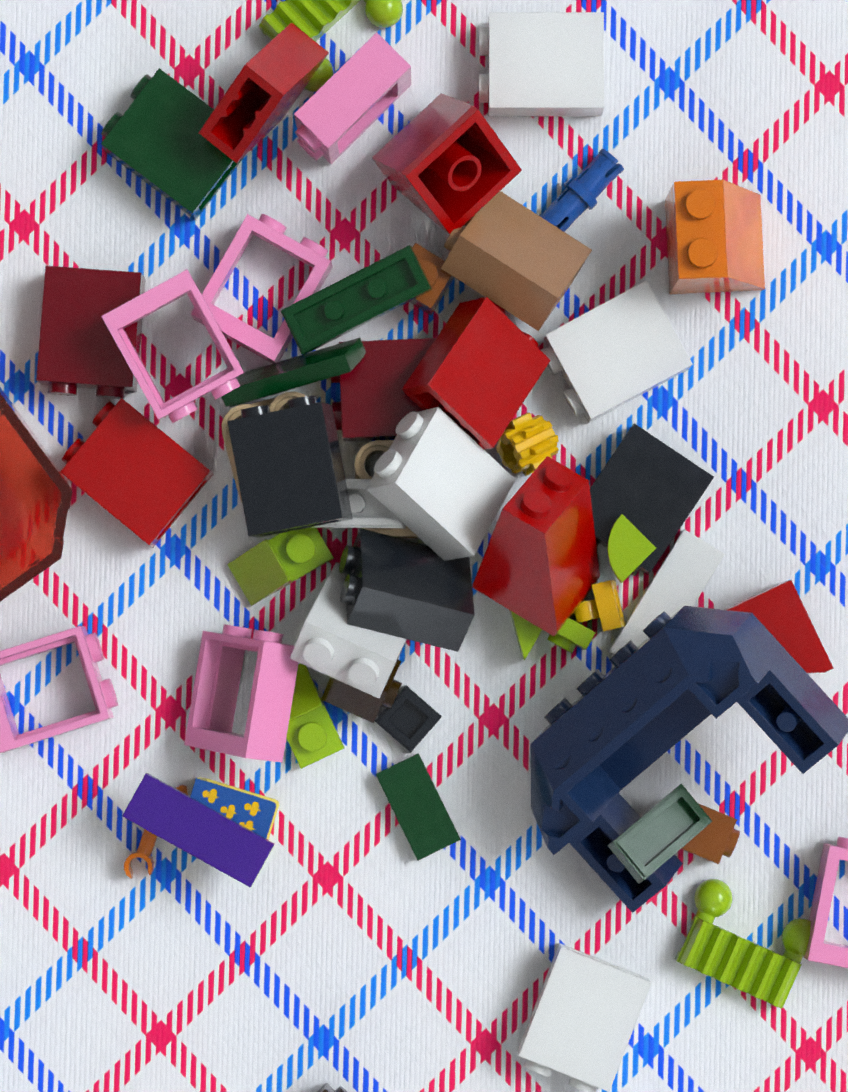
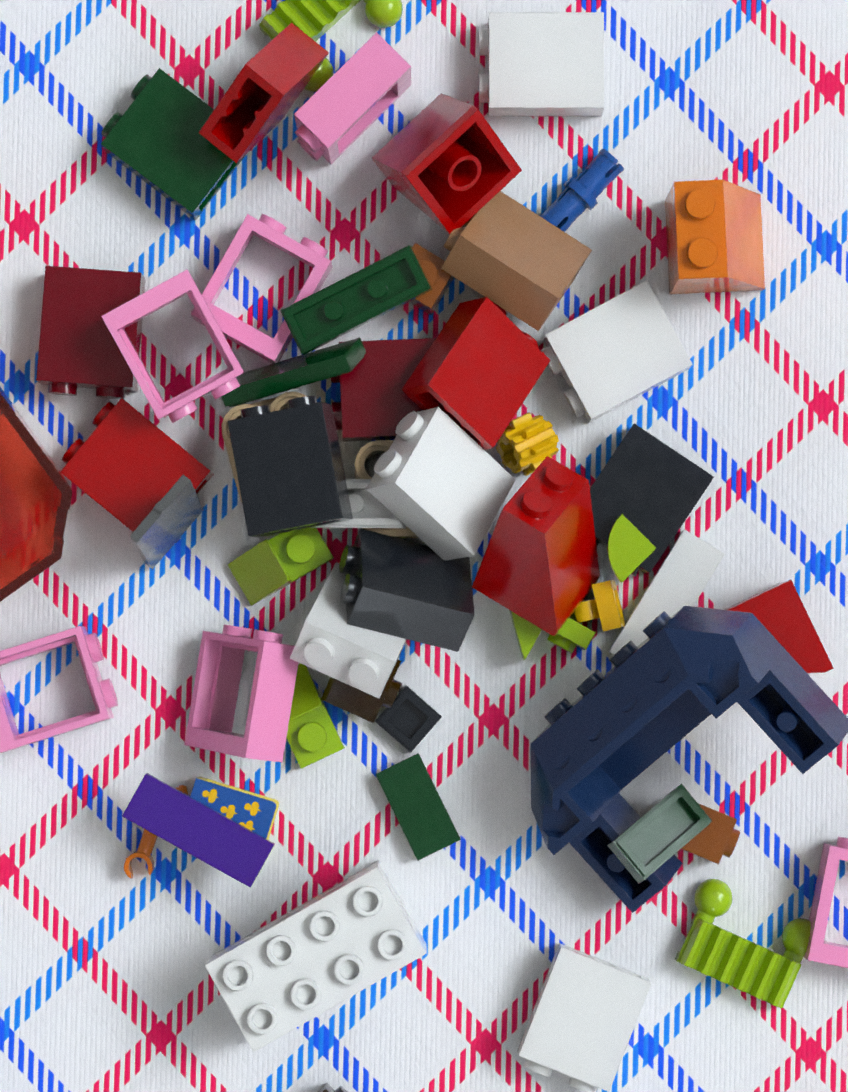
none -> dark grey piece [130,474,203,569]
none -> white piece [205,861,427,1052]

